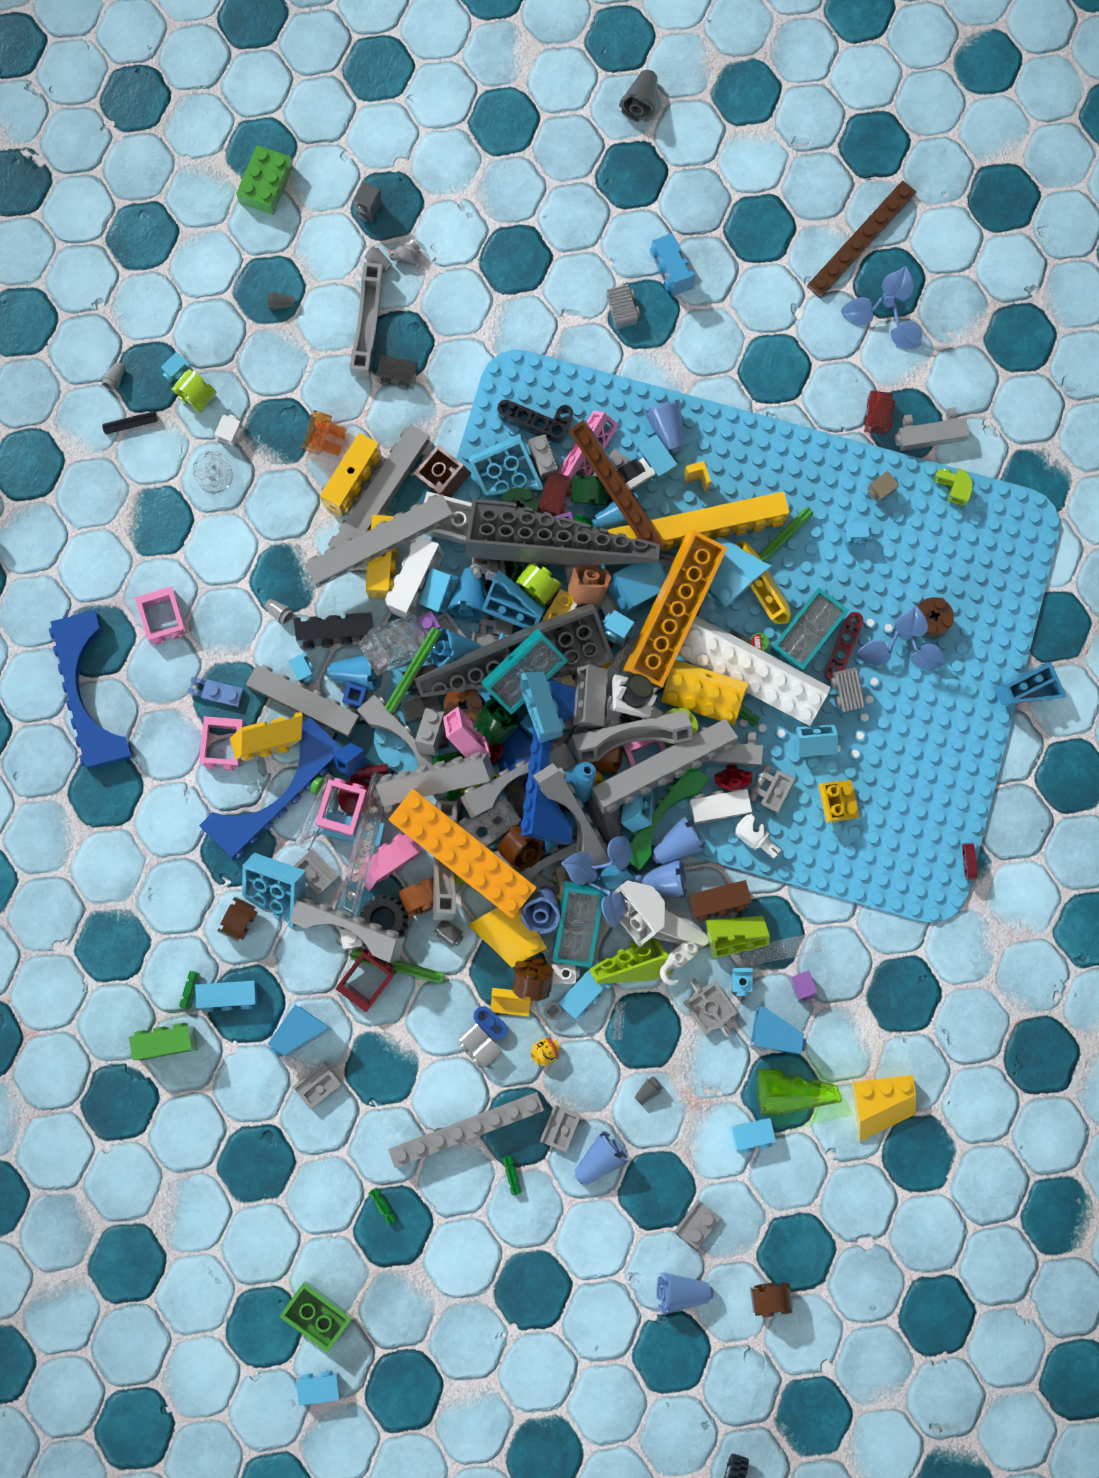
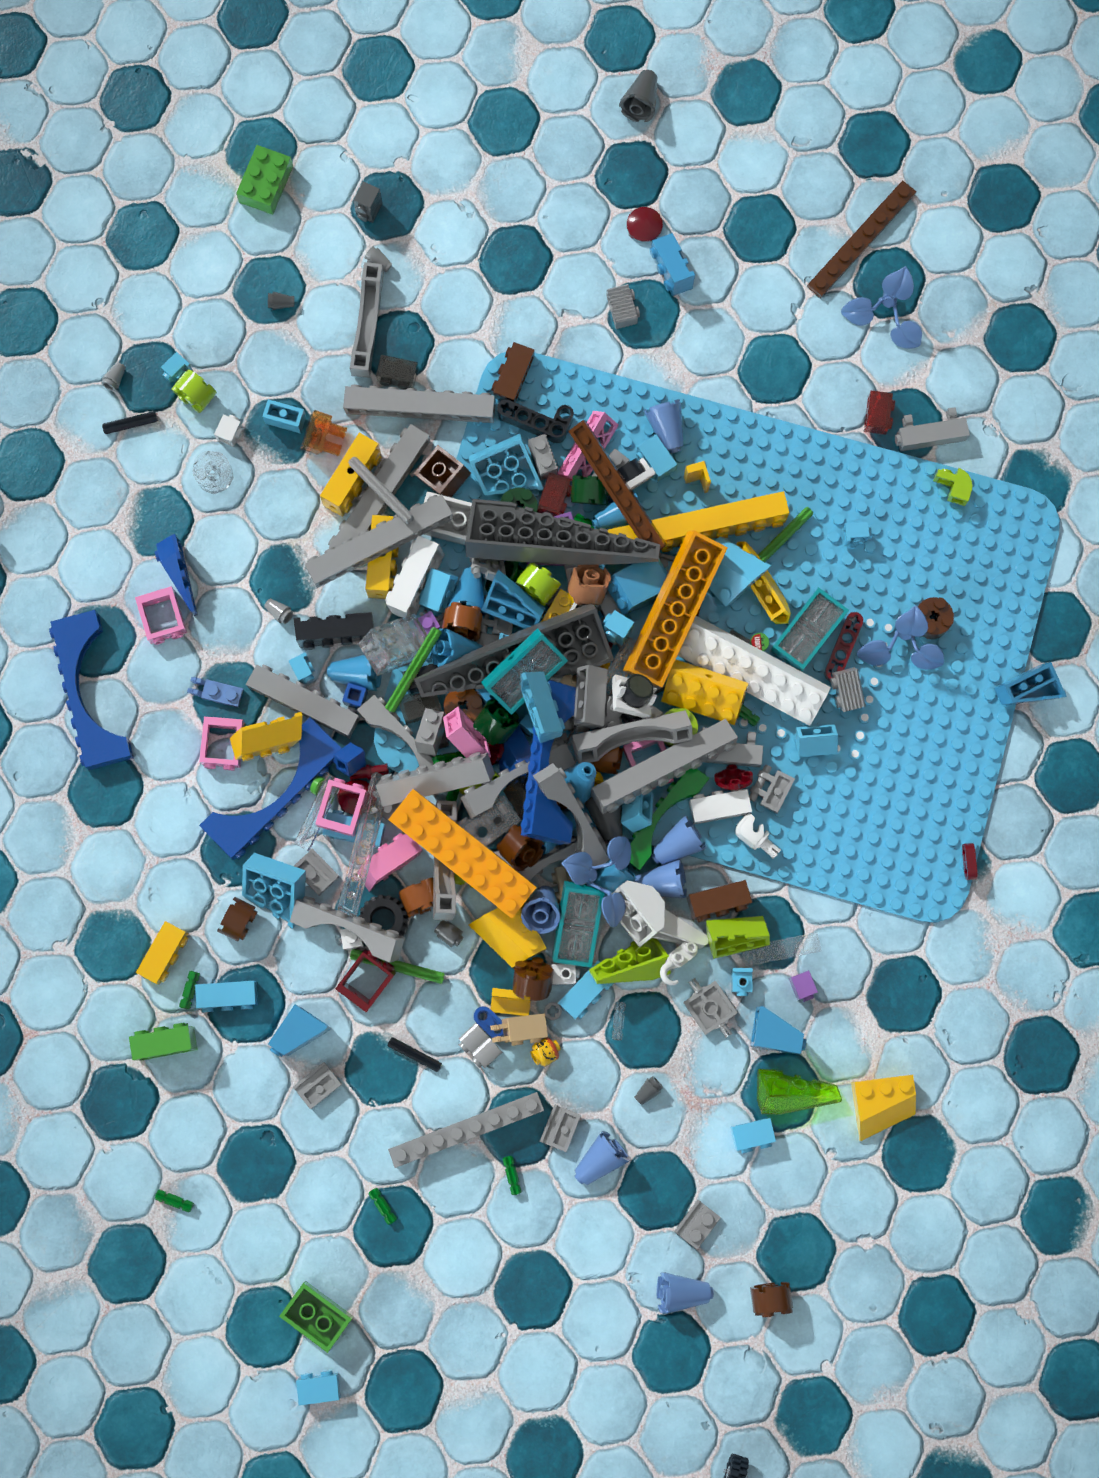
light grey animal [388,239,421,269] -> none
yellow brick [818,780,860,824] -> none
dark tan brick [867,471,899,503] -> none
none -> yellow brick [136,921,189,985]
none -> blue wedge [155,534,198,616]
none -> green axle [155,1190,194,1212]
none -> medium azure brick [262,399,306,434]
none -> light grey brick [343,384,496,423]
none -> light grey axle [348,457,414,524]
none -> black axle [387,1037,442,1072]
none -> dark orange brick [442,602,483,642]
none -> tan hinge [490,1013,548,1046]
none -> reddish brown brick [491,342,535,403]
none -> dark red dish [627,207,663,241]

